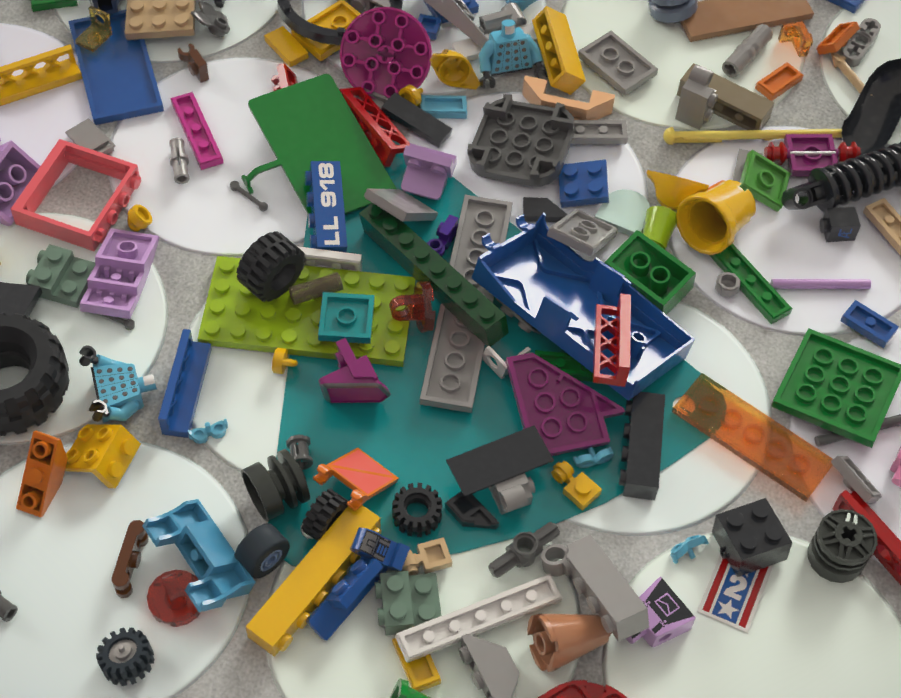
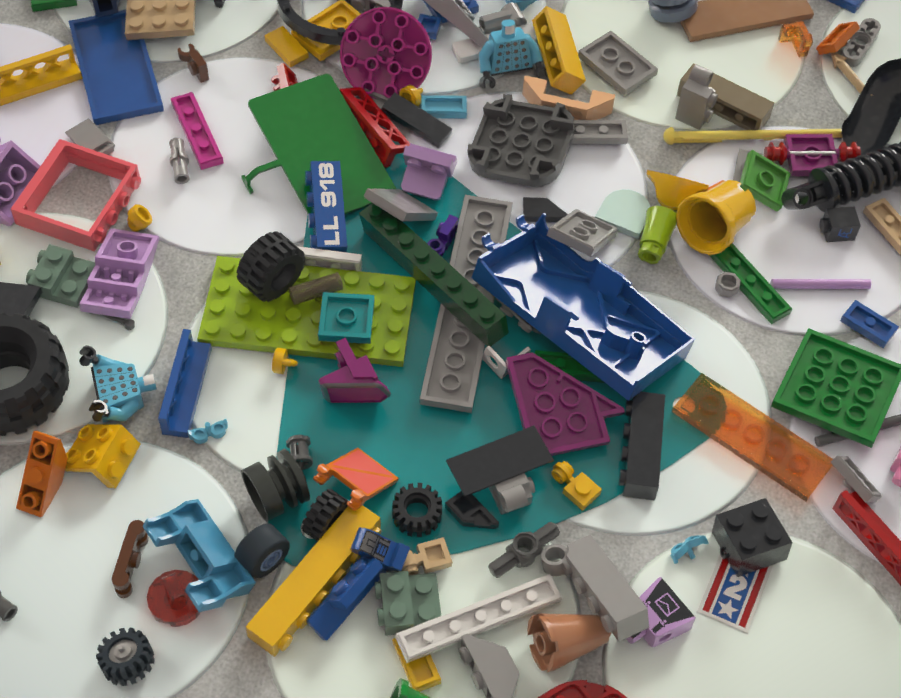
clear yellow bracket [75,6,112,52] -> none
dark grey plate [190,1,230,37] -> none
dark grey hinge [230,181,268,211] -> none
clear red tile [389,281,435,333] -> none
yellow hat [430,49,480,90] -> none
blue plate [559,159,609,208] -> none
medium azure piece [573,447,614,468] -> none
fence [593,293,631,387] -> none
green slope [605,230,696,315] -> none
light grey axle [722,24,773,78] -> none
orange tile [755,62,804,101] -> none
pearl dark grey wheel [808,509,877,583] -> none

